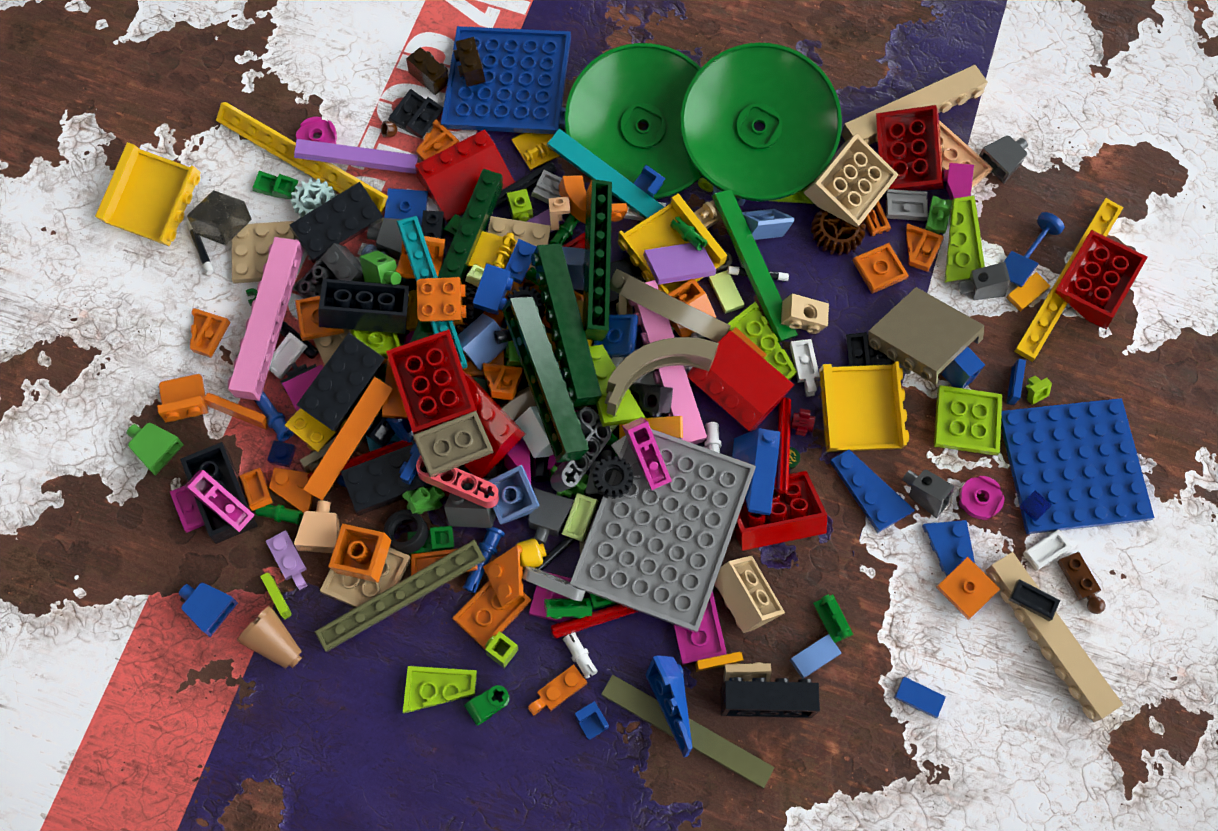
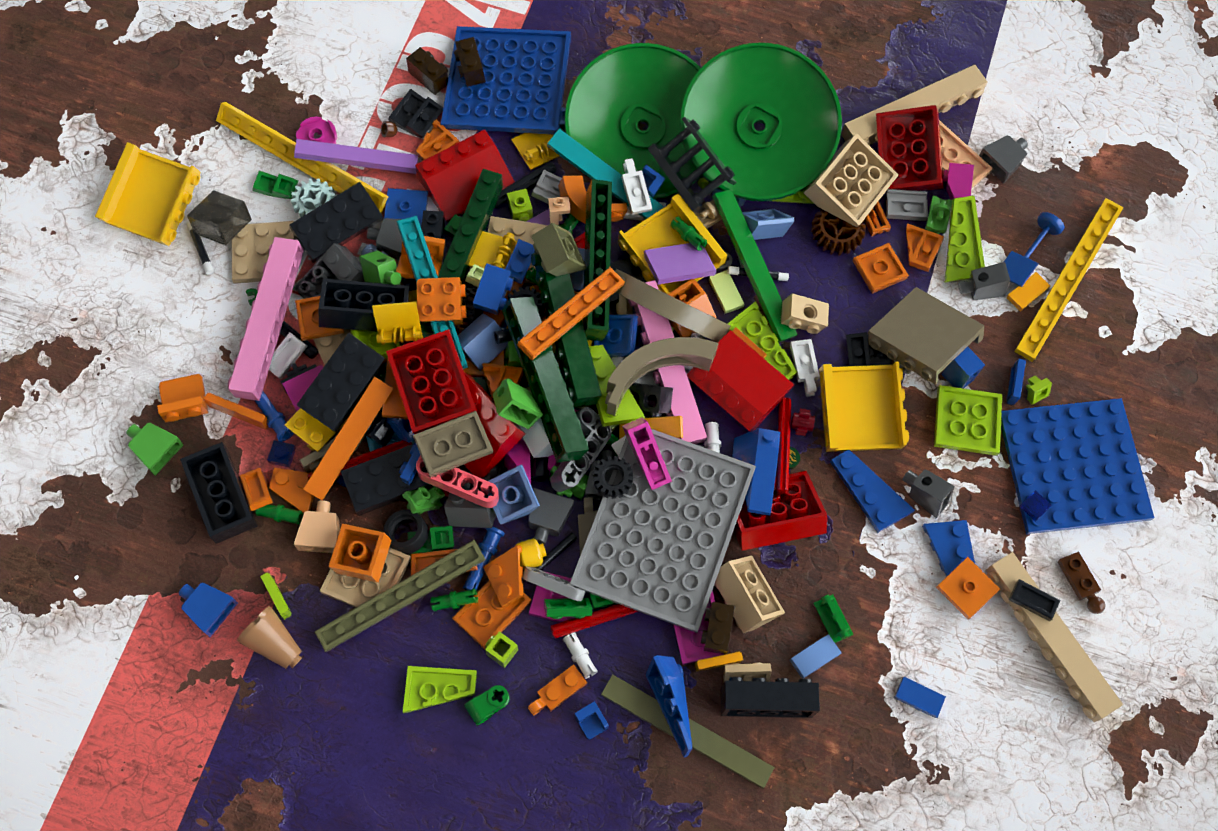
dark pink plate [170,486,205,533] -> none
dark pink slope [184,470,254,532] -> none
orange wing [190,308,231,358] -> none
lavender plate [266,530,308,590] -> none
yellowish green tile [562,493,599,542] -> none
dark pink plate [959,476,1004,520] -> none
white tile [1023,529,1072,571] -> none
red slope [1055,230,1148,330] -> none
none -> yellow hinge [372,301,423,345]
none -> green pin [431,588,478,611]
none -> bright green torso [493,378,543,430]
none -> orange tile [517,267,625,360]
none -> olive slope [532,223,587,276]
none -> white plate [621,158,652,215]
none -> black fence [648,117,737,214]
none -> dark brown brick [701,602,735,655]

